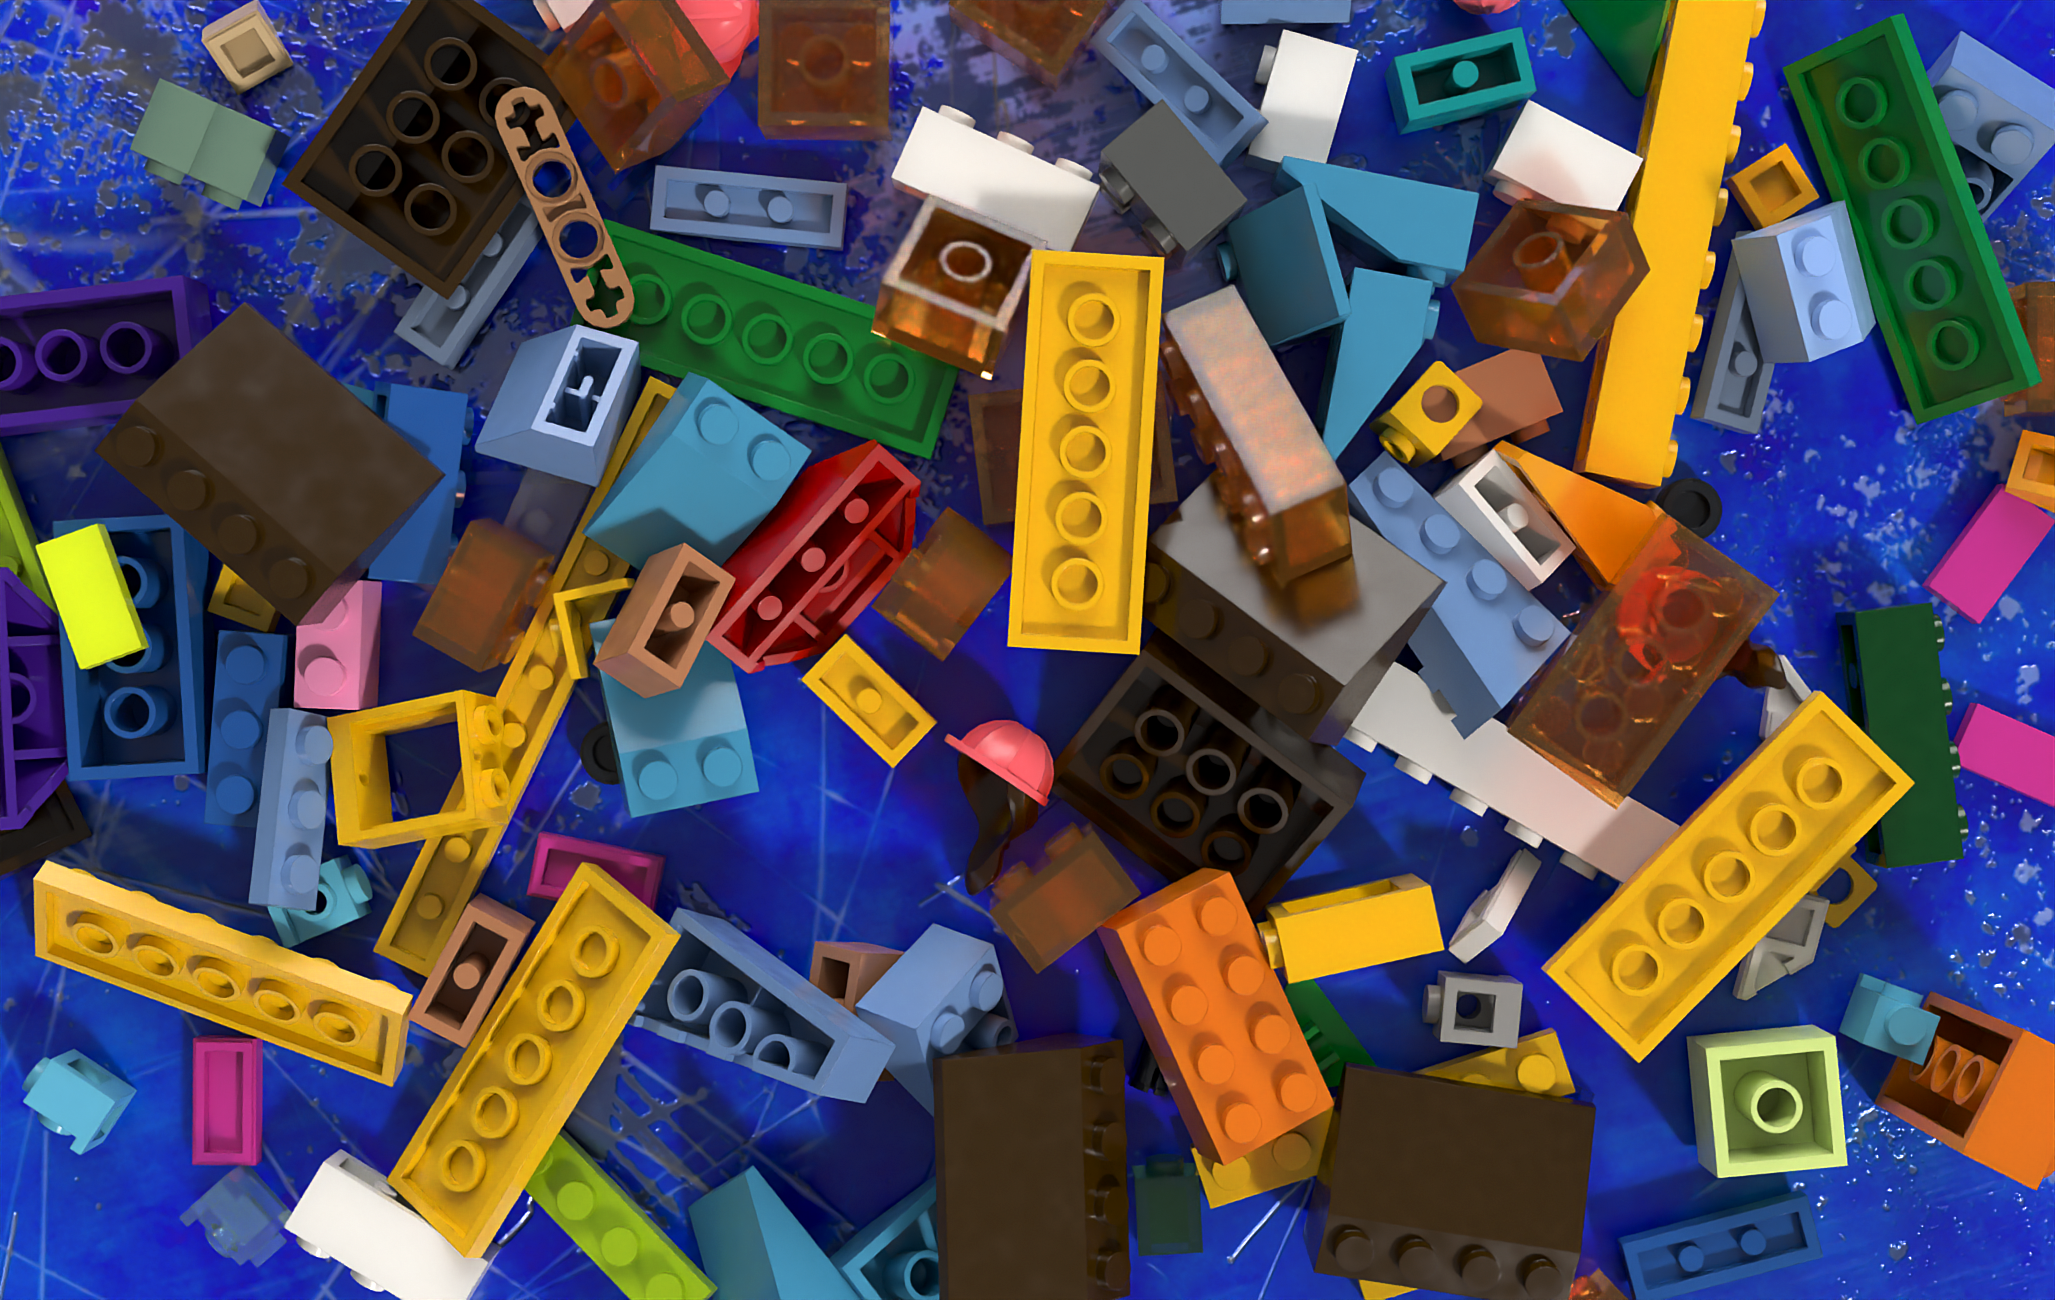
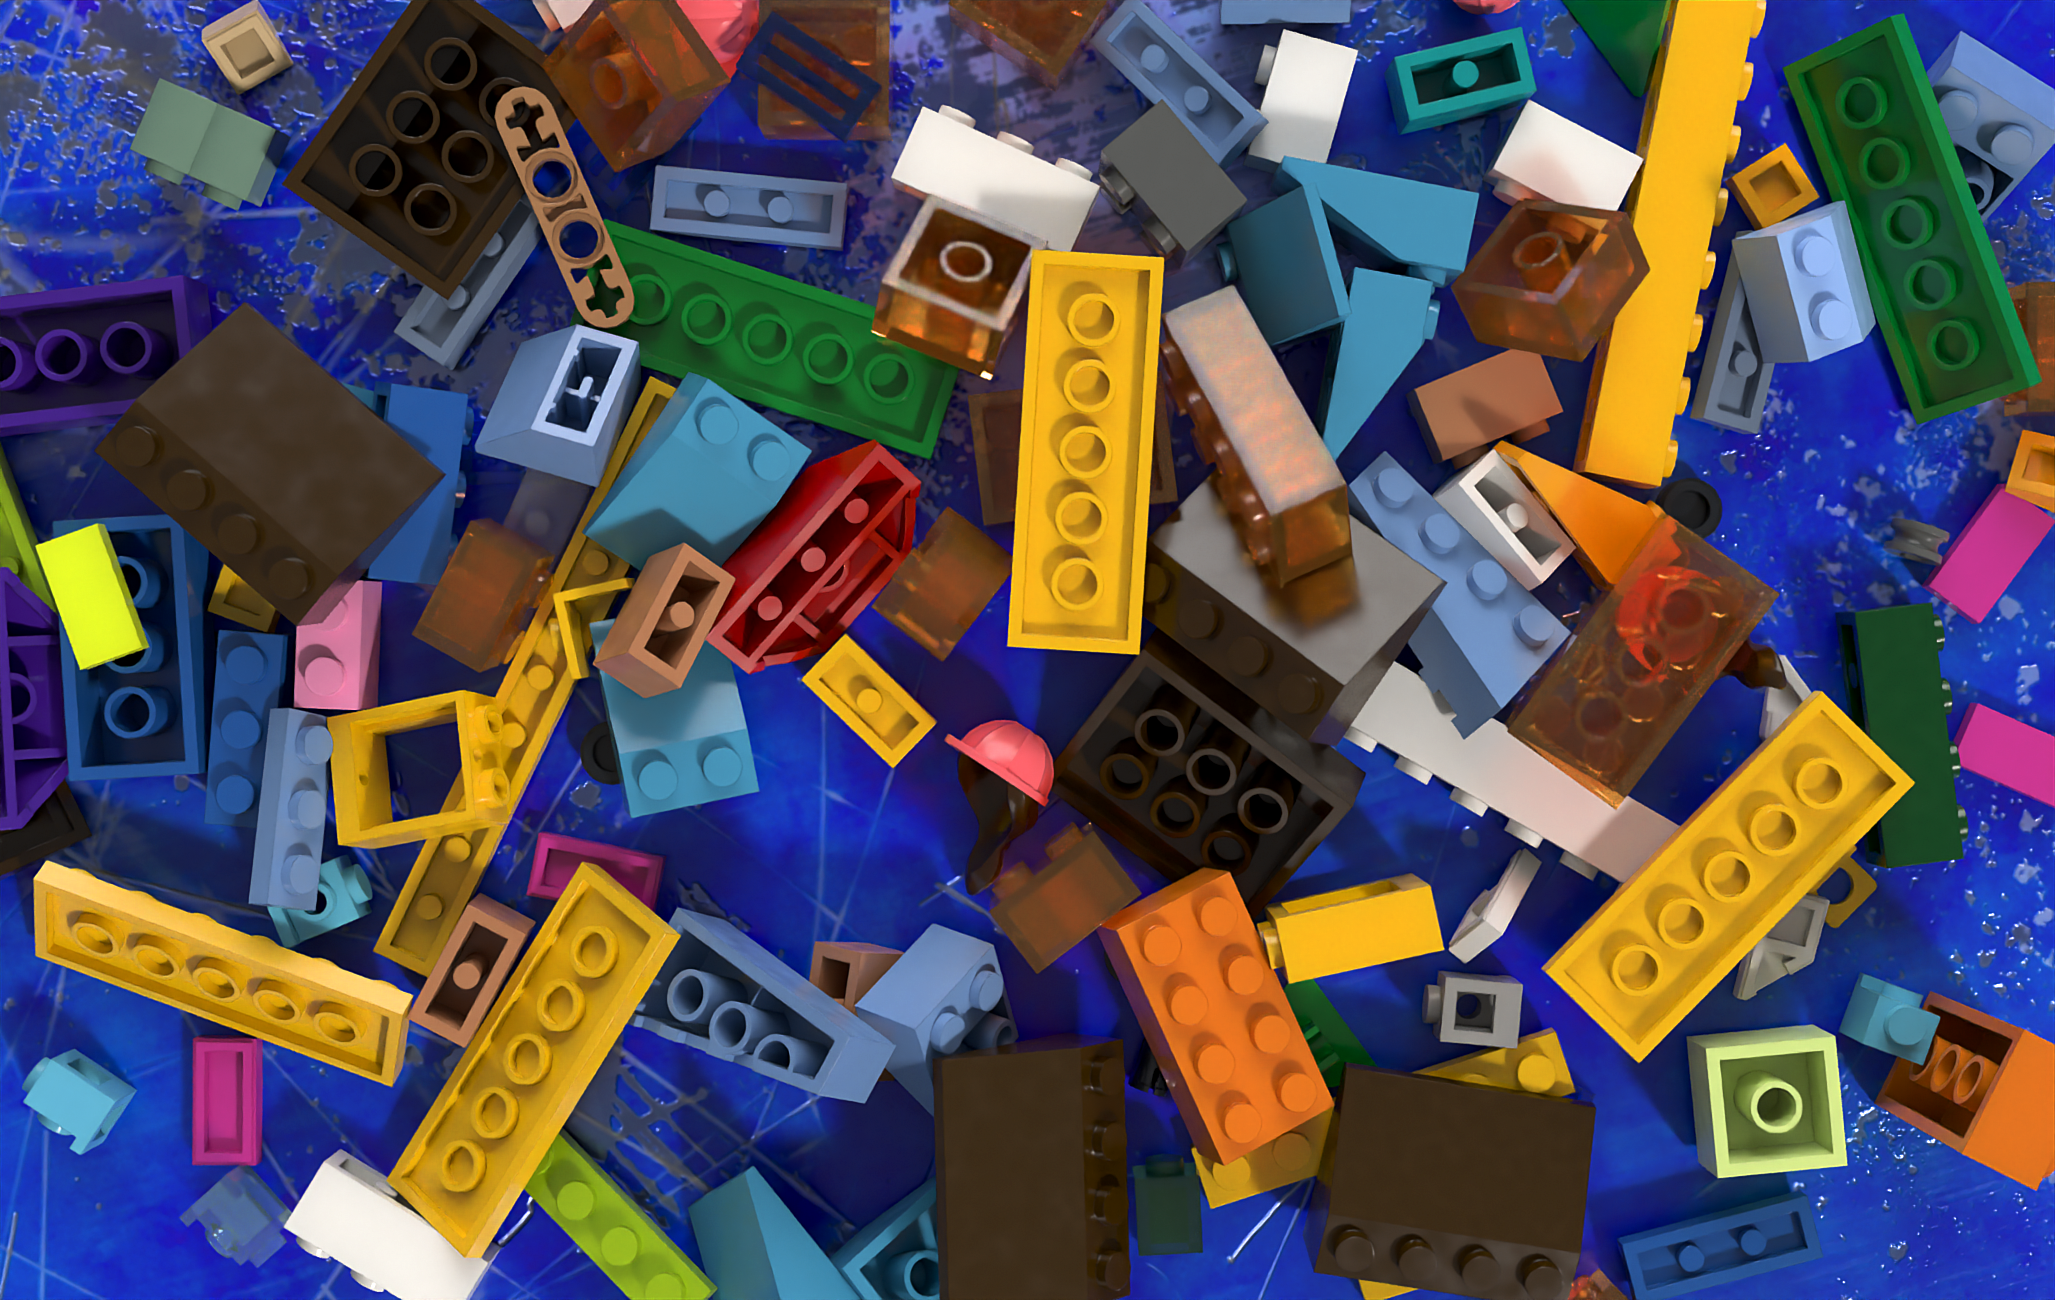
yellow bracket [1369,361,1483,469] -> none
none -> clear blue tile [735,11,883,144]
none -> dark grey bush [1883,518,1950,566]

